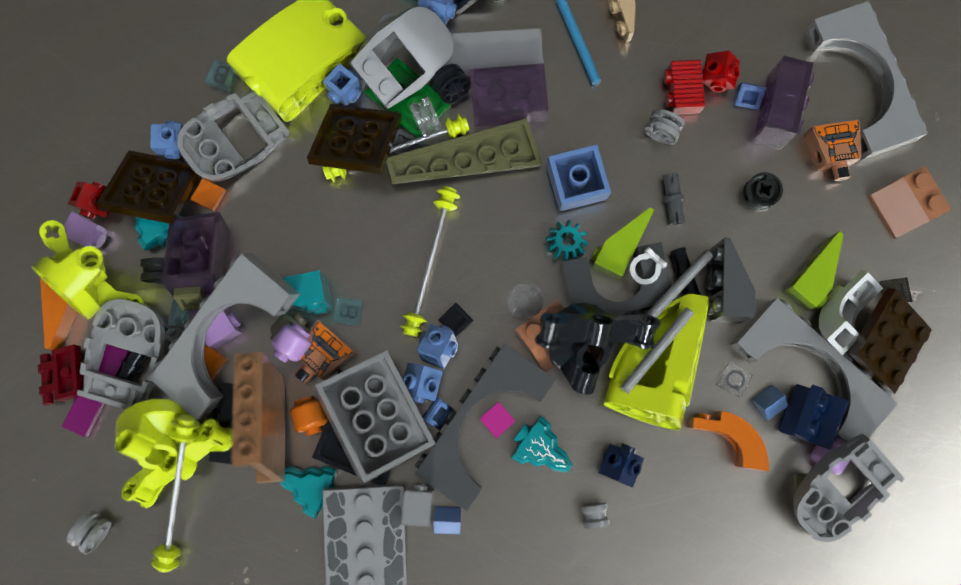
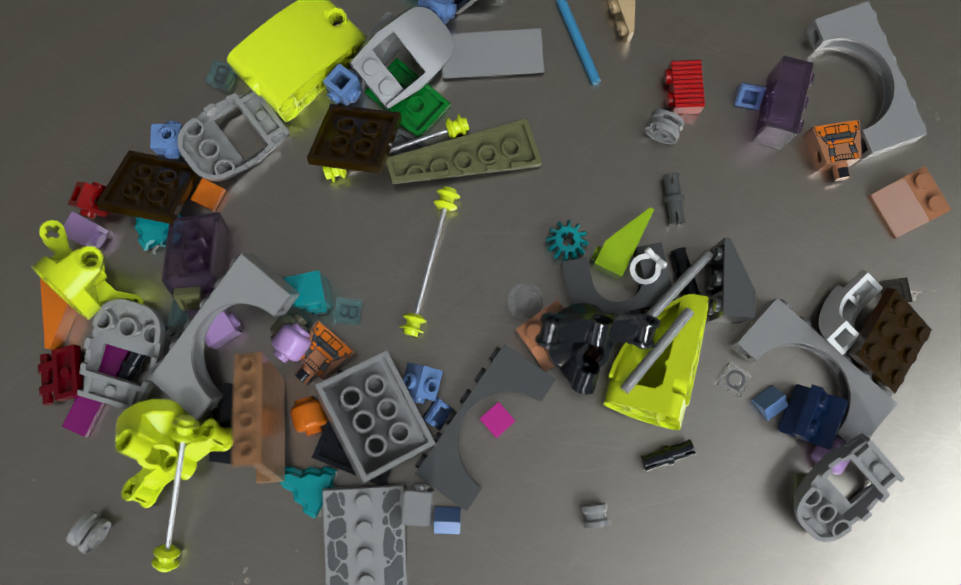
pearl dark grey wheel [140,258,178,283] -> none
orange tile [204,344,229,380] -> none
clear wheel [409,97,442,137] -> none
medium blue brick [417,324,458,369] -> none
black wheel [432,64,471,104] -> none
black tile [438,303,474,338] -> none
clear purple brick [470,63,549,127] -> none
teal rock [511,415,573,473] -> none
medium blue brick [546,145,611,212] -> none
dark blue brick [599,443,645,488] -> none
orange arch [687,411,769,471] -> none
red brick [702,50,740,93] -> none
pearl dark grey wheel [742,172,783,211] -> none
lime slope [784,231,844,311] -> none
none -> black pin [641,439,696,472]

